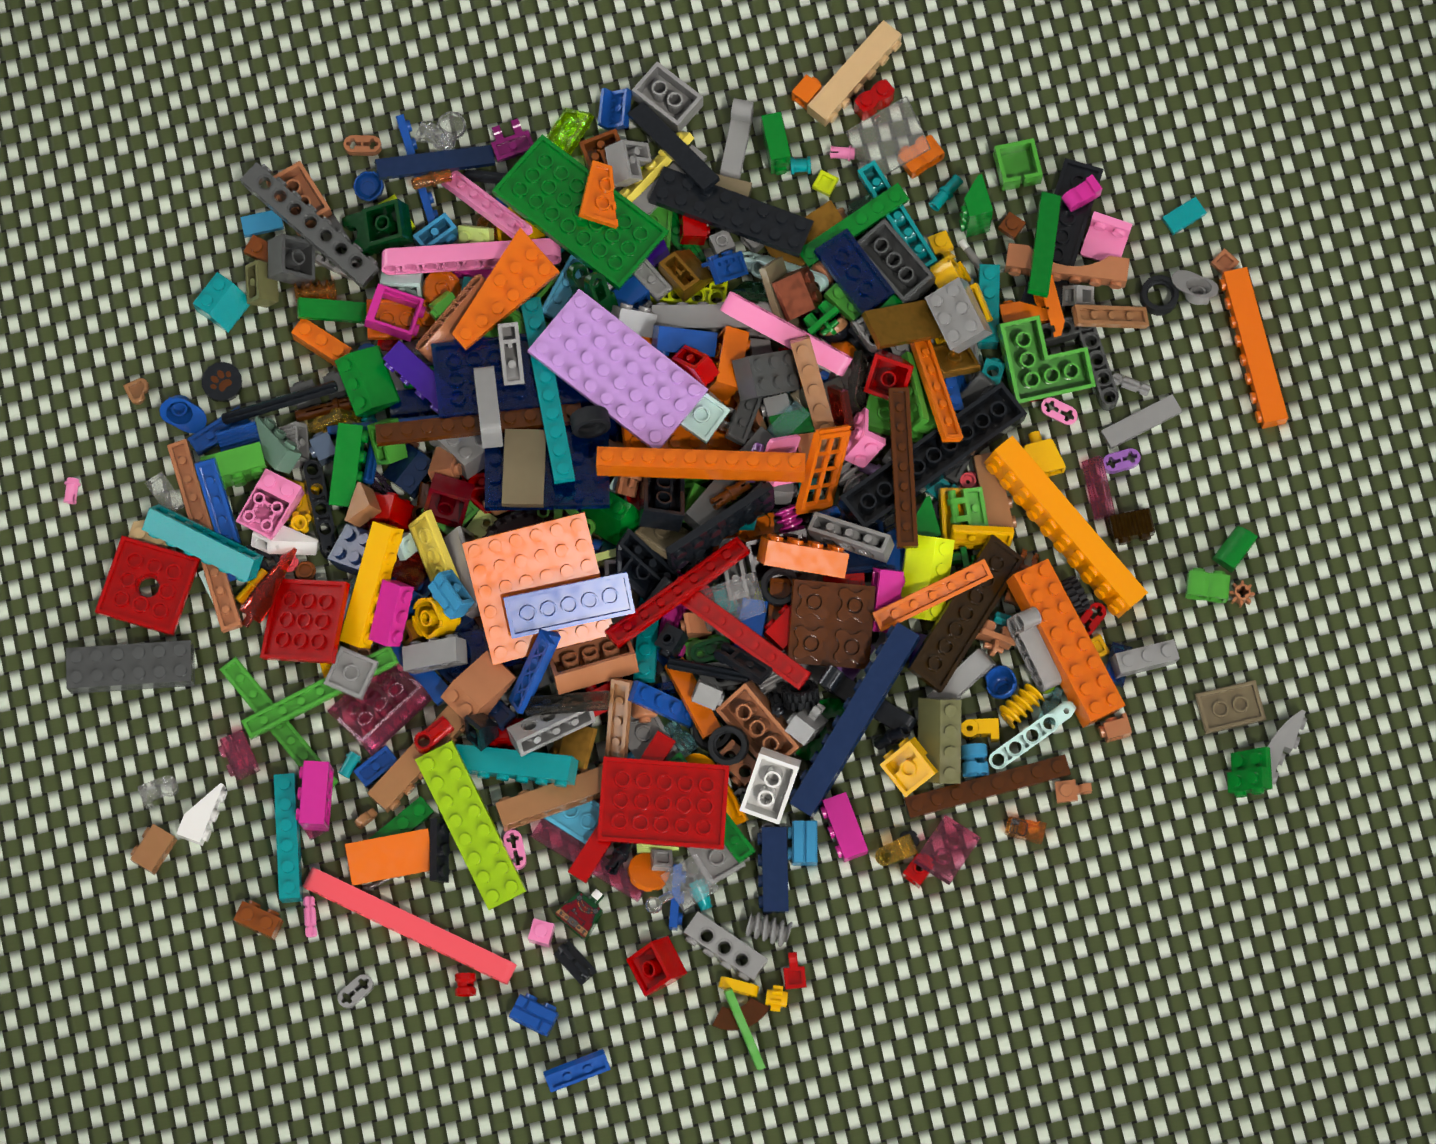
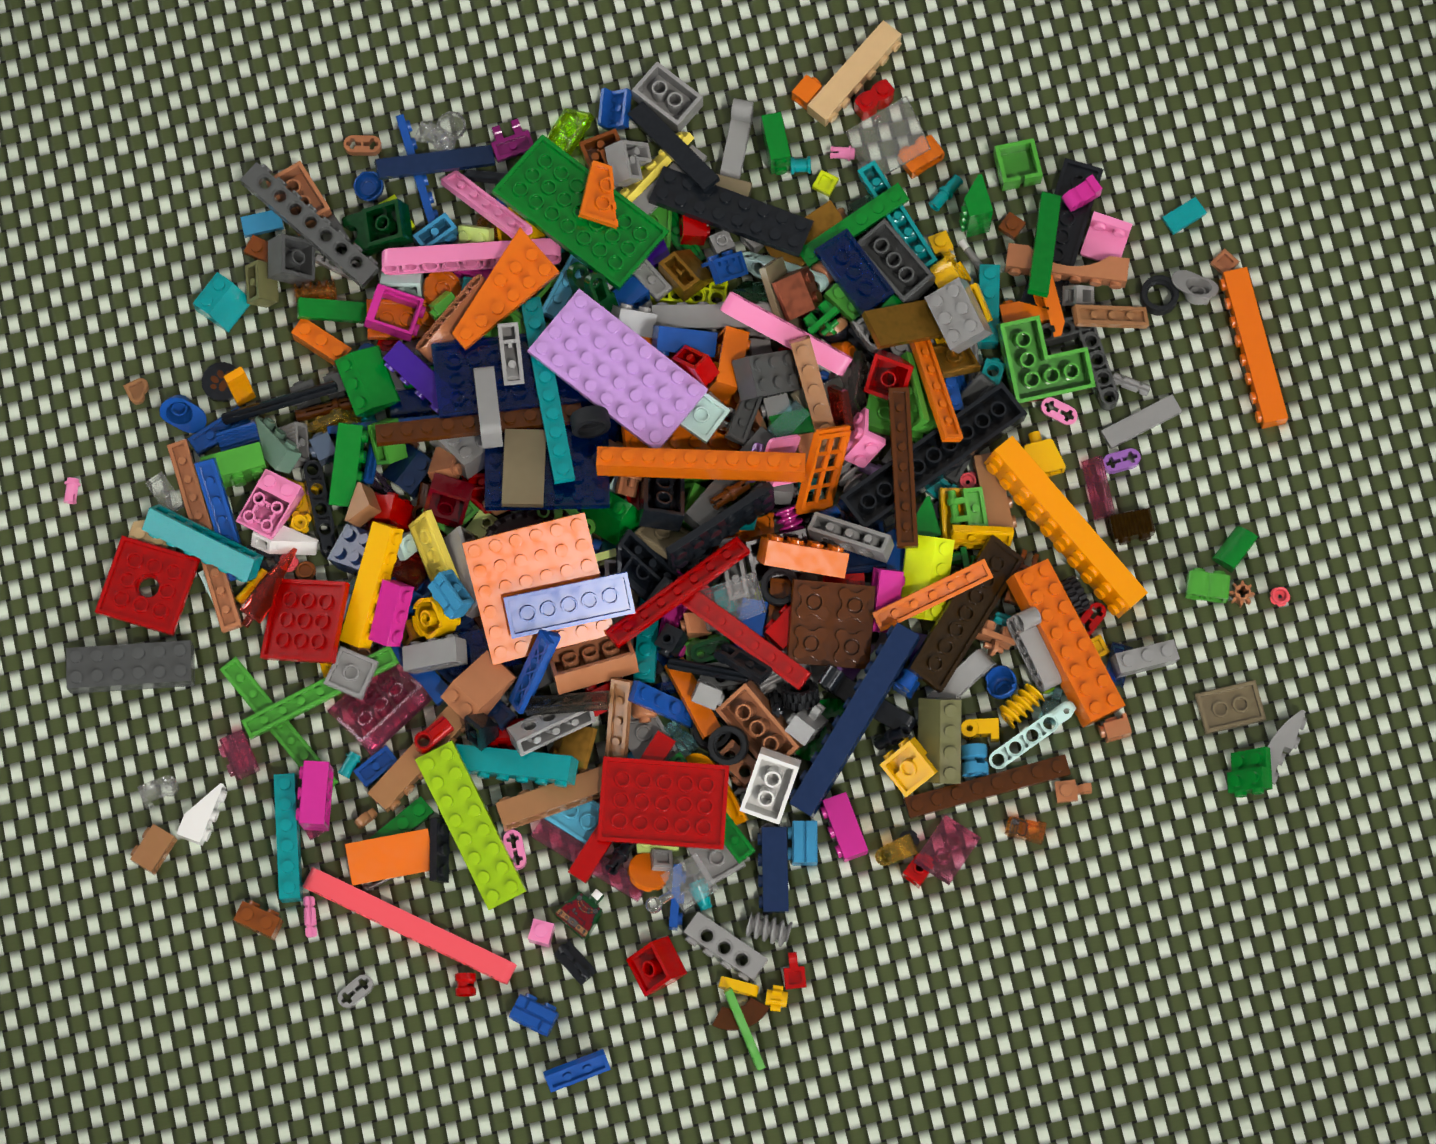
clear orange axle [411,169,452,189] -> none
none -> light orange tile [224,367,256,407]
none -> blue leg [893,668,920,700]
none -> coral plate [1270,587,1290,607]

